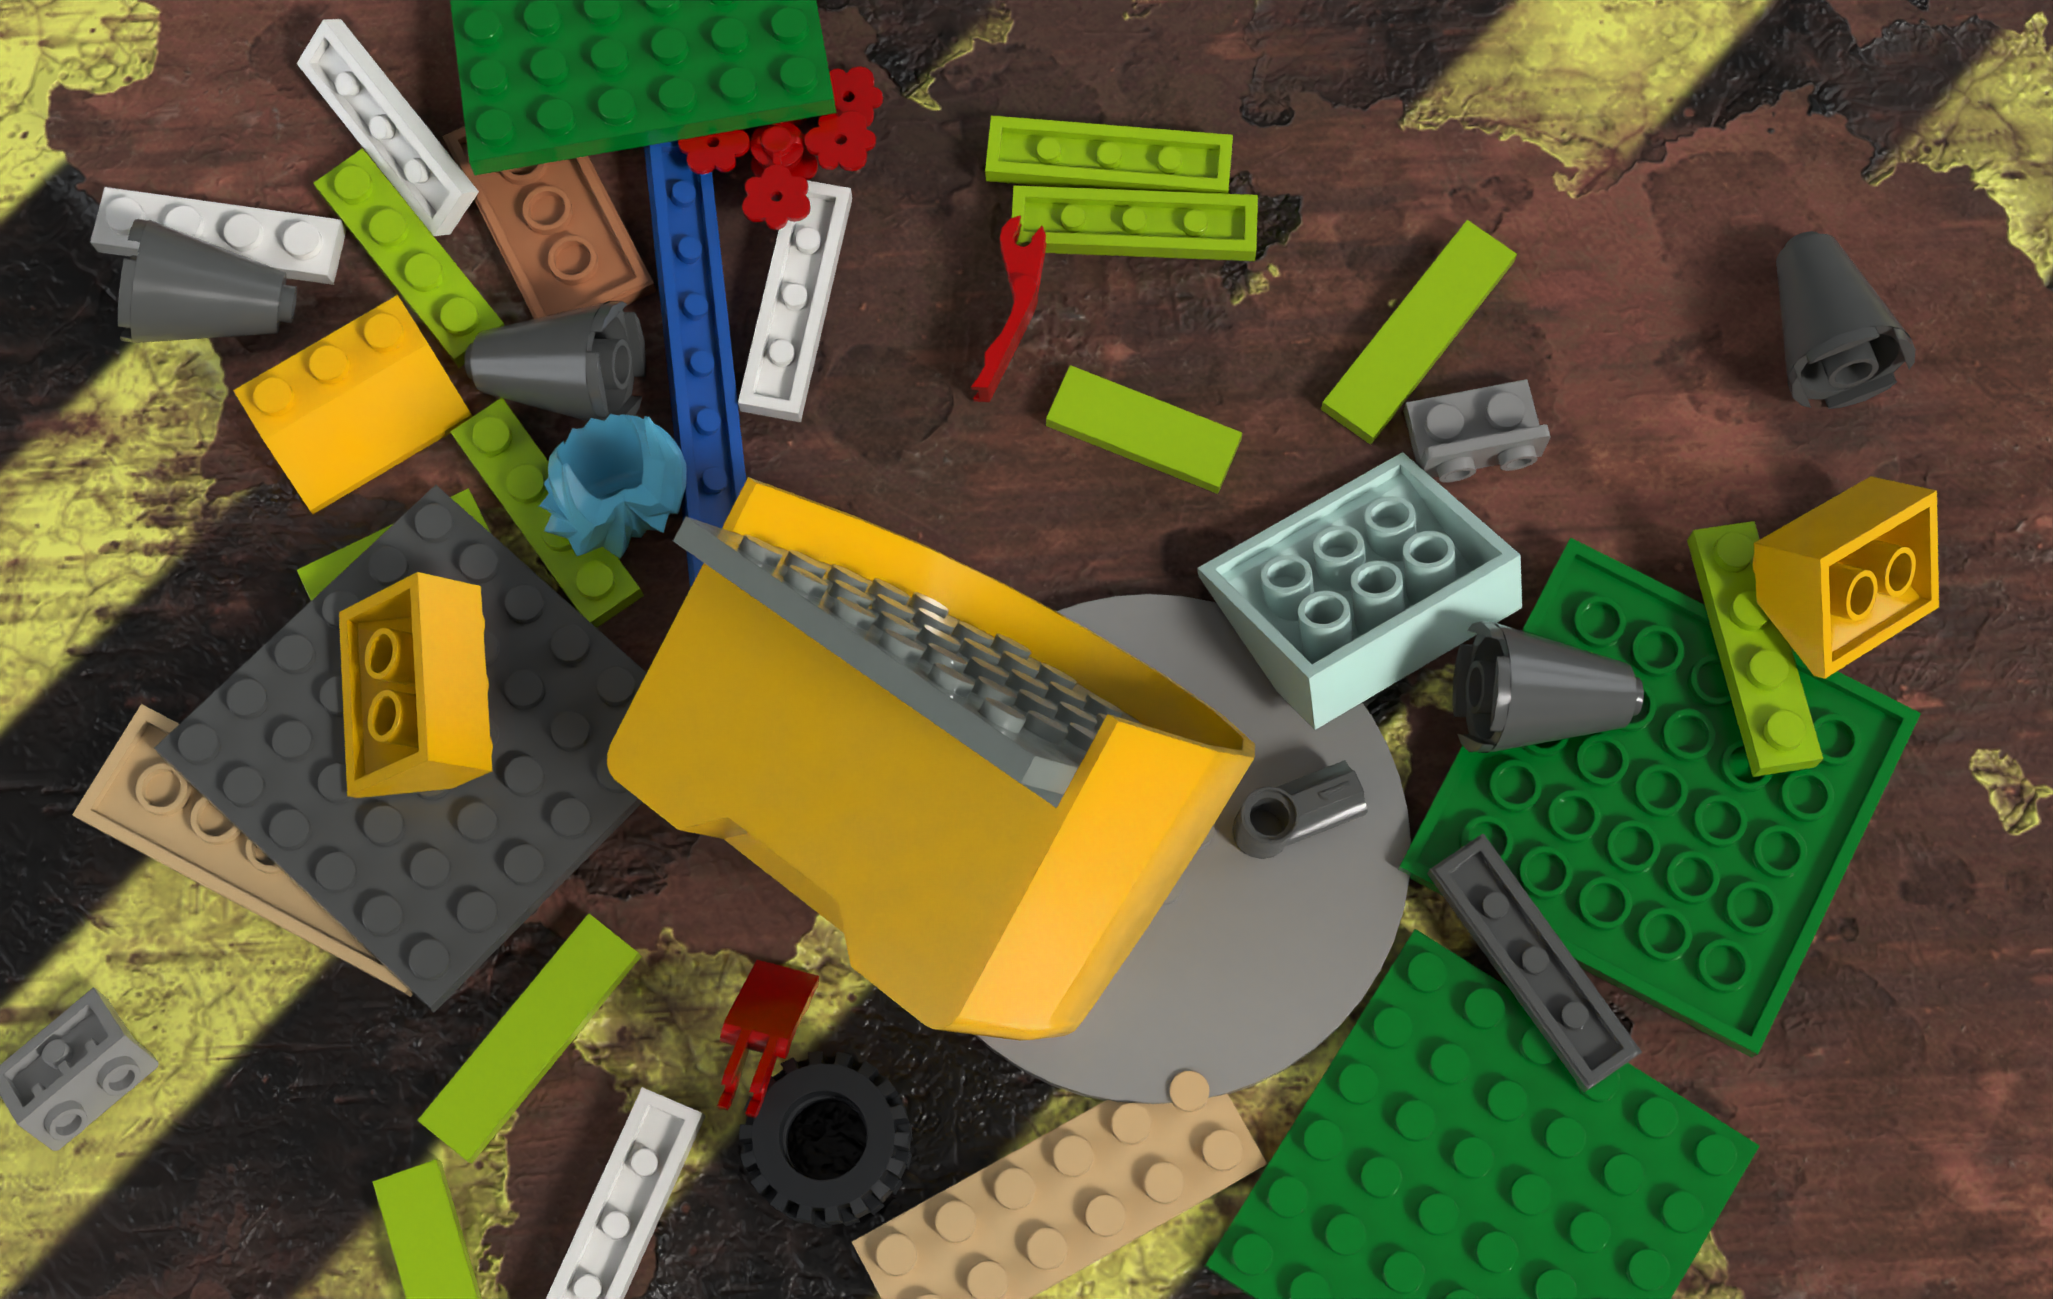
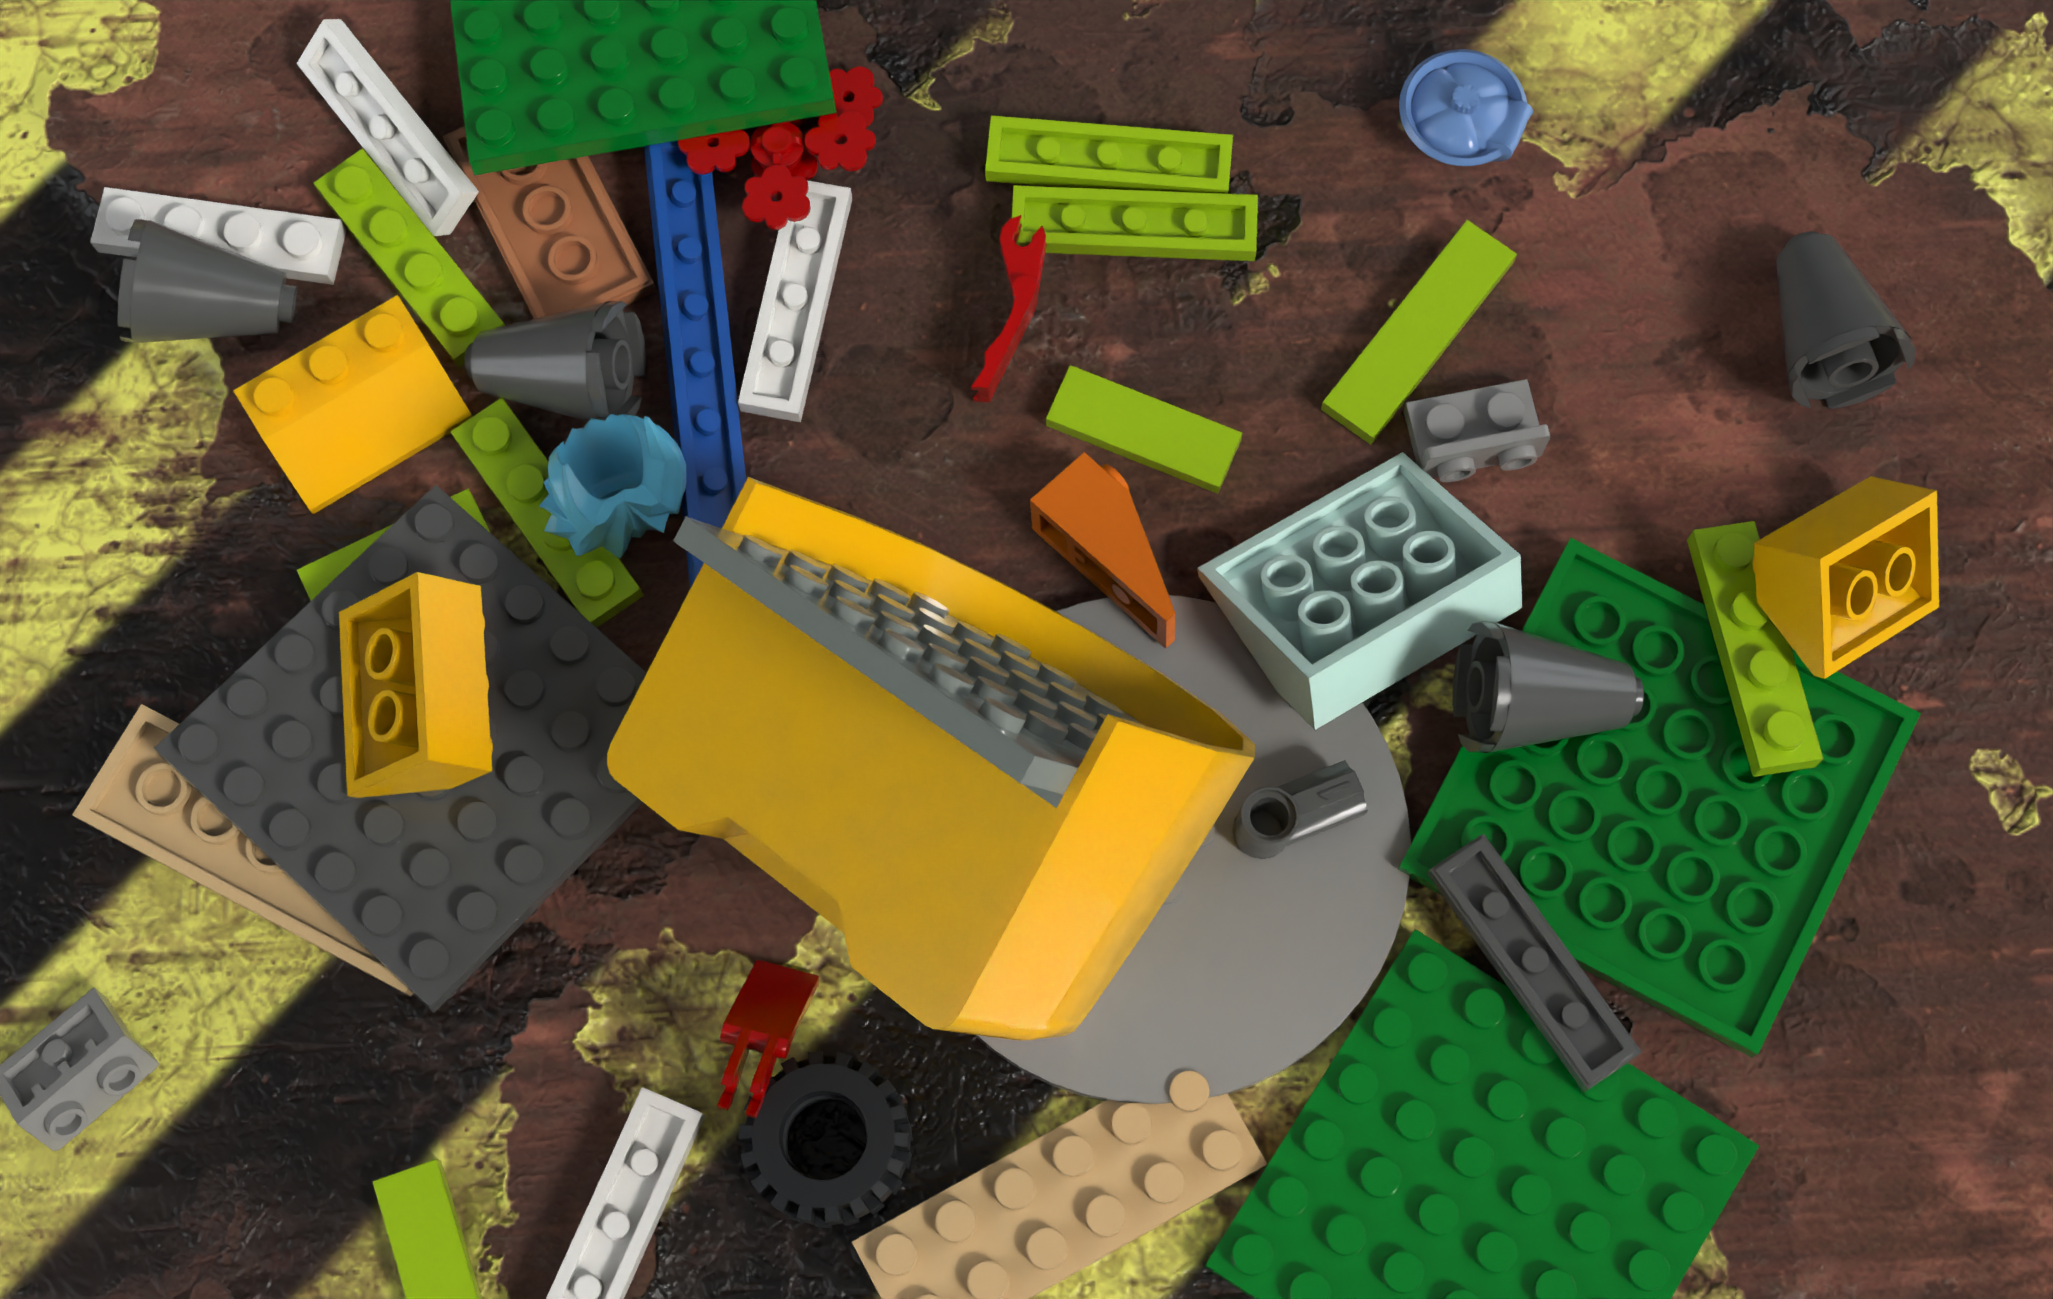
lime tile [417,913,642,1164] -> none
none -> orange slope [1030,452,1176,649]
none -> medium blue piece [1399,49,1533,166]

